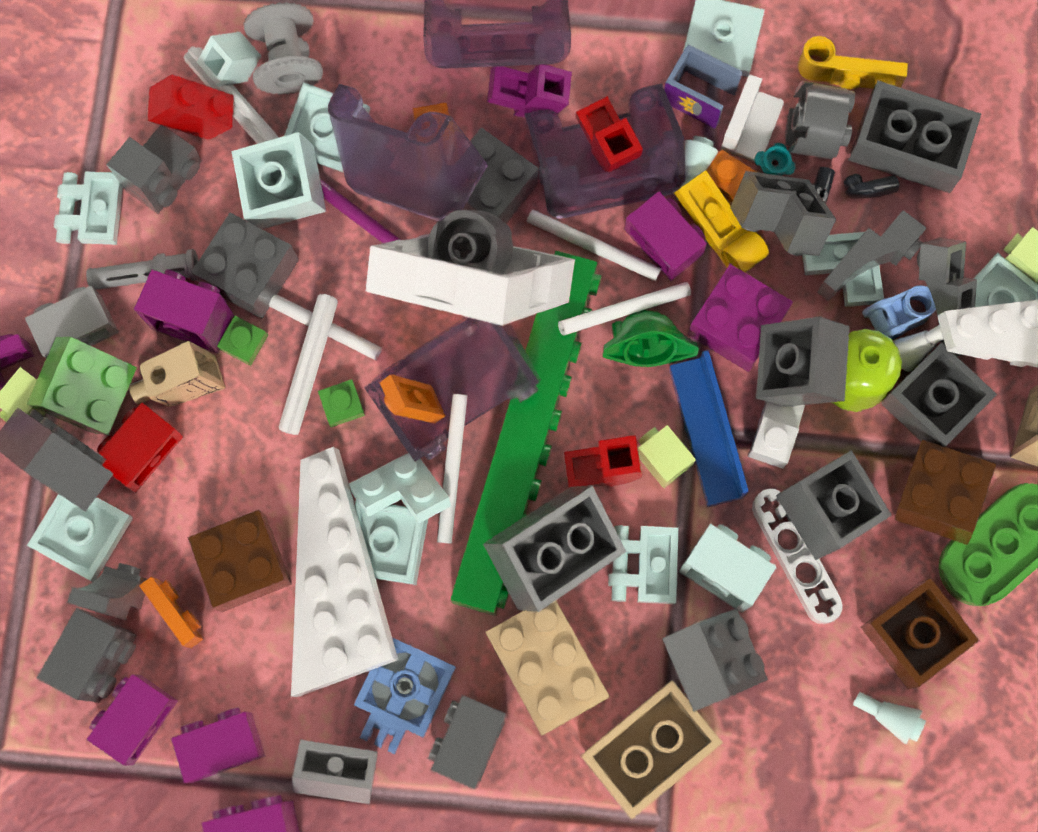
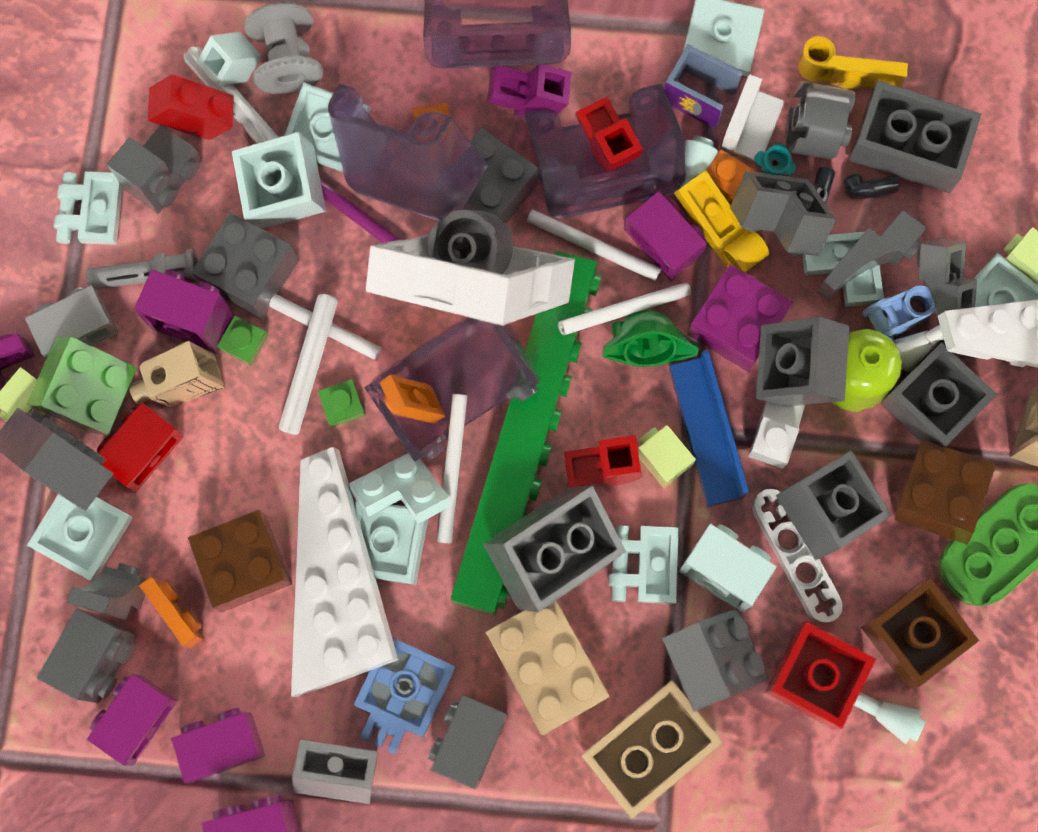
none -> red brick [765,622,876,730]

